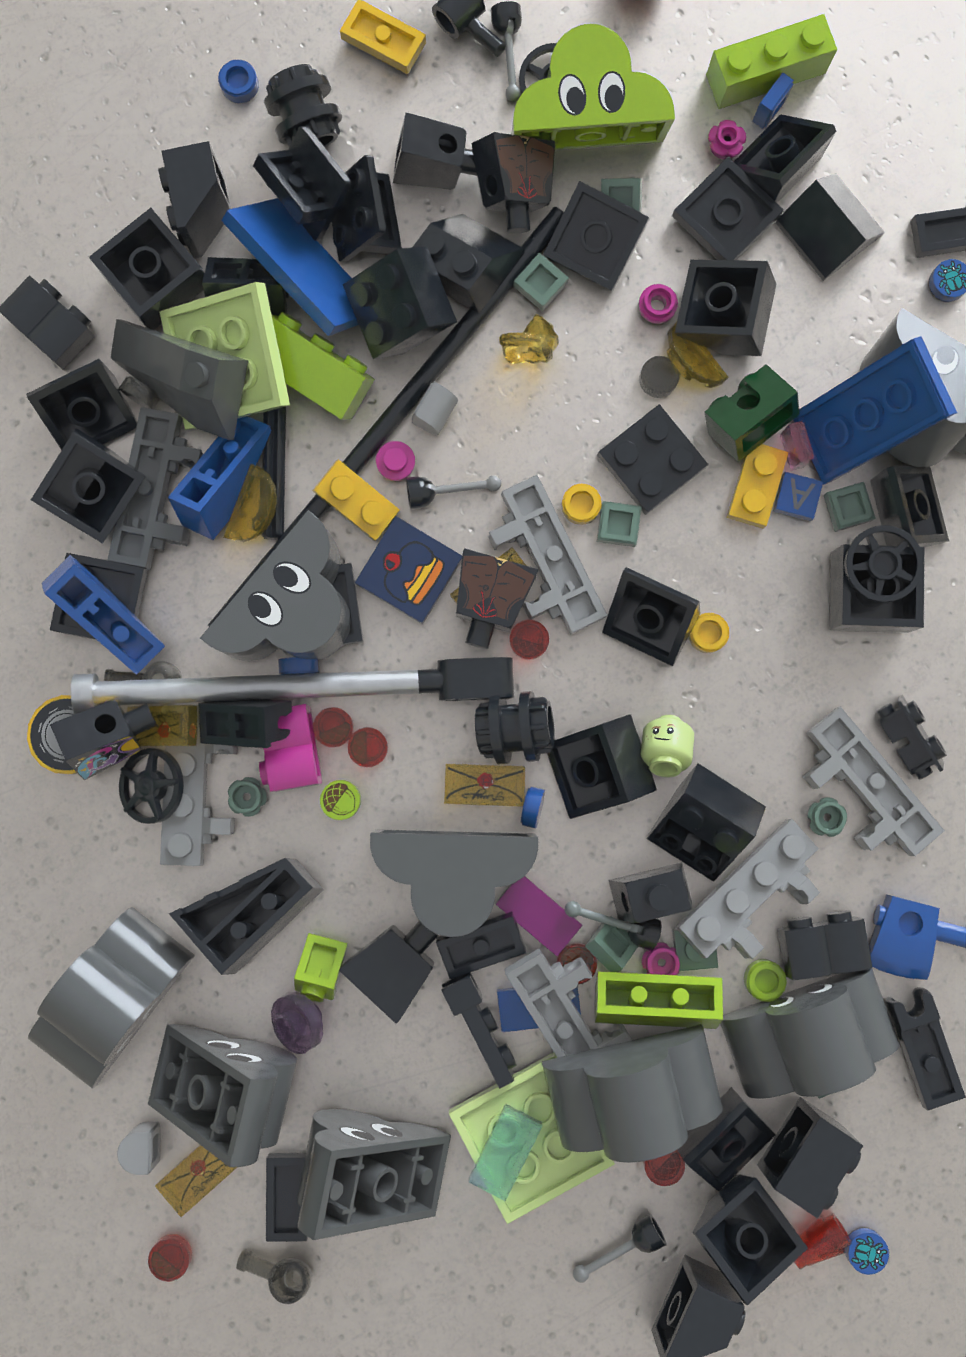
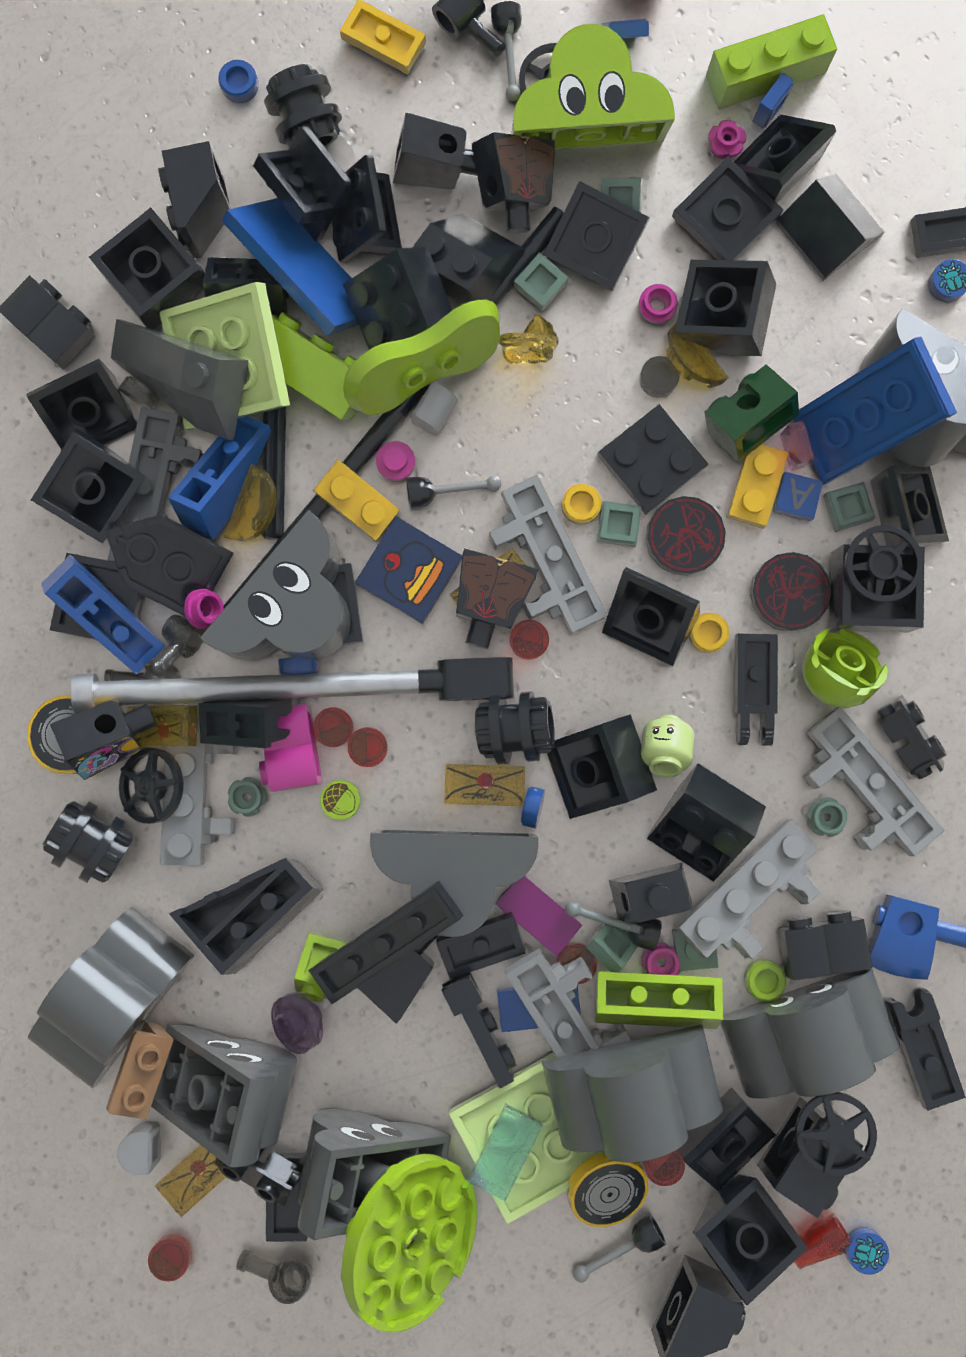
none -> black piece [43,801,133,883]
none -> black tile [105,514,234,617]
none -> medium nougat bracket [106,1021,174,1120]
none -> clear smoke bar [145,615,207,679]
none -> dark pink plate [184,589,224,629]
none -> black hinge [214,1148,302,1206]
none -> black tile [308,881,464,1004]
none -> lime plate [341,1154,477,1333]
none -> lime plate [343,300,500,415]
none -> tile [567,1153,649,1227]
none -> blue tile [601,19,649,38]
none -> tile [646,496,726,576]
none -> black hinge [735,633,778,746]
none -> tile [751,552,832,631]
none -> black wheel [795,1092,877,1176]
none -> lime cylinder [802,628,888,709]

